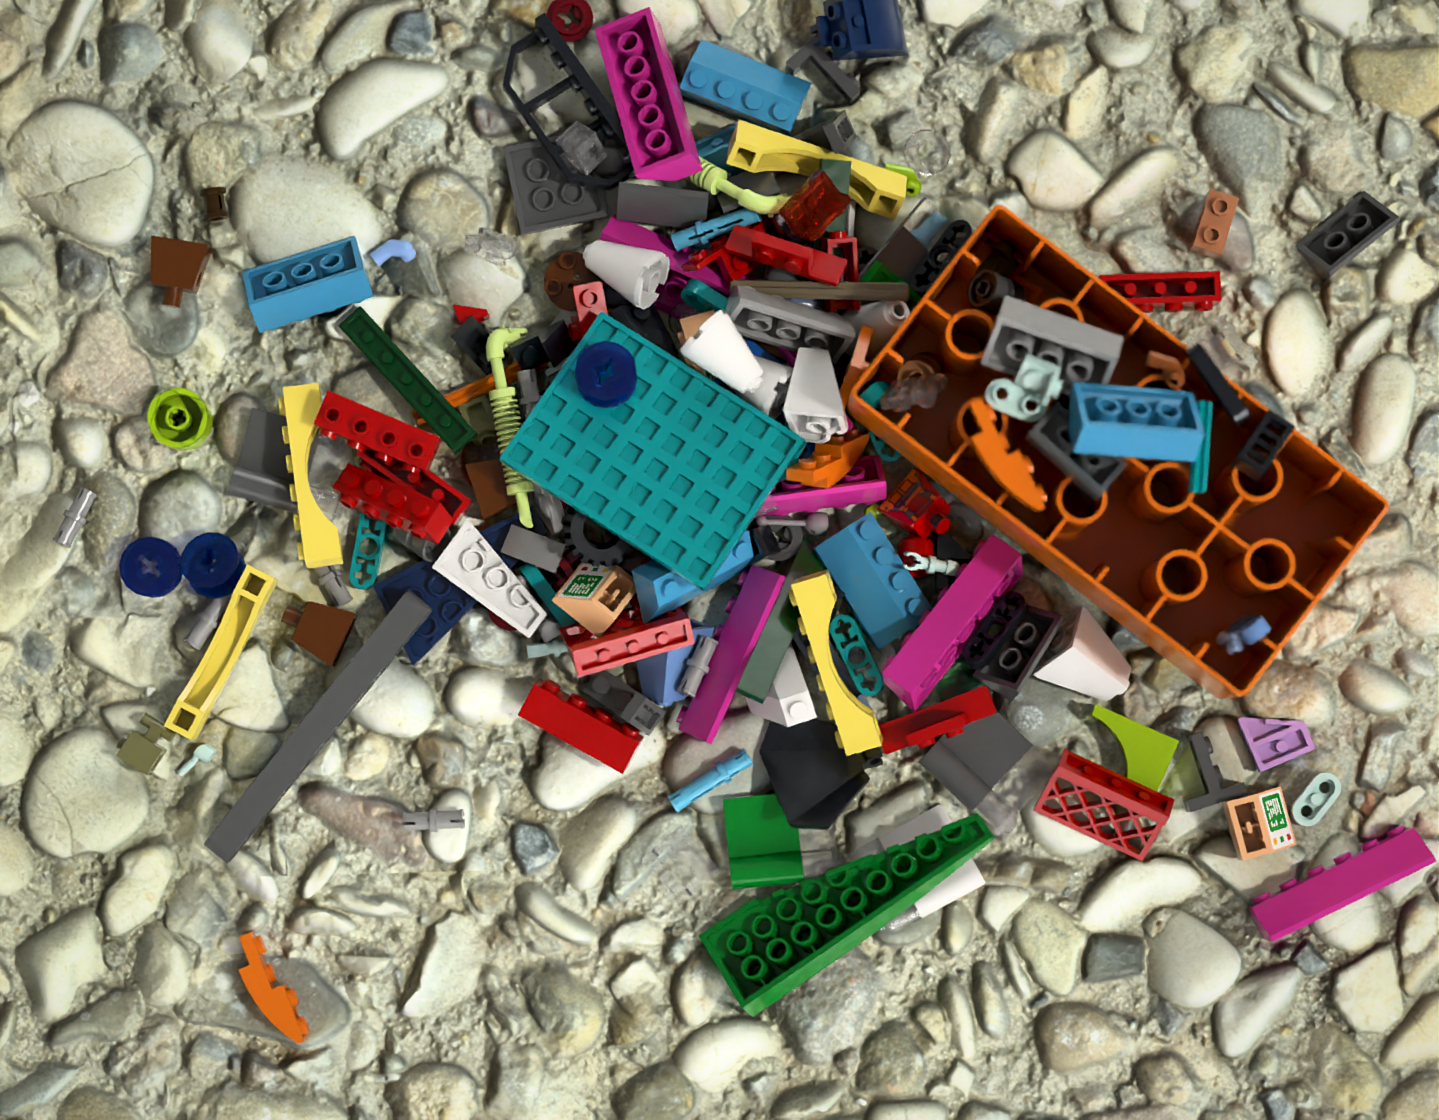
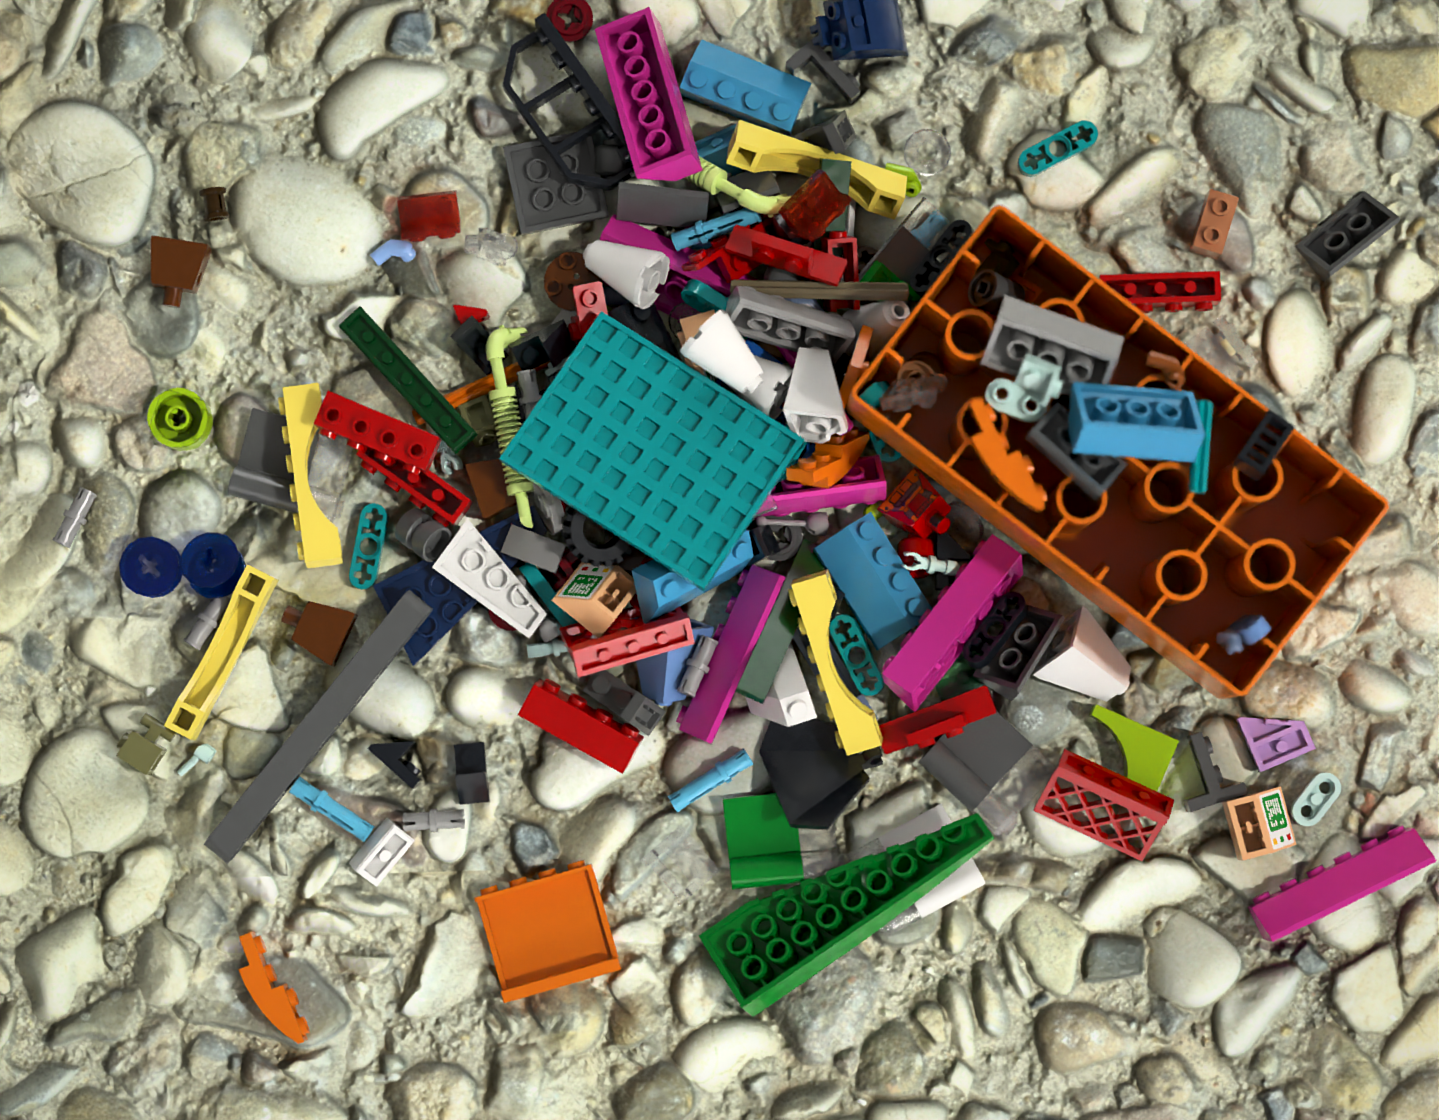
dark azure slope [242,236,374,333] -> none
light grey pin [314,565,353,608] -> none
red brick [332,463,454,545] -> none
clear brick [555,121,607,175] -> none
clear blue piece [575,341,637,409] -> none
black beam [1185,343,1251,426] -> none
none -> medium azure pin [289,777,375,842]
none -> white slope [349,818,415,887]
none -> black slope [368,741,423,789]
none -> clear red bracket [397,190,461,242]
none -> light aqua piece [426,424,463,475]
none -> black slope [454,742,490,805]
none -> orange panel [475,860,622,1003]
none -> teal beam [1018,121,1098,177]

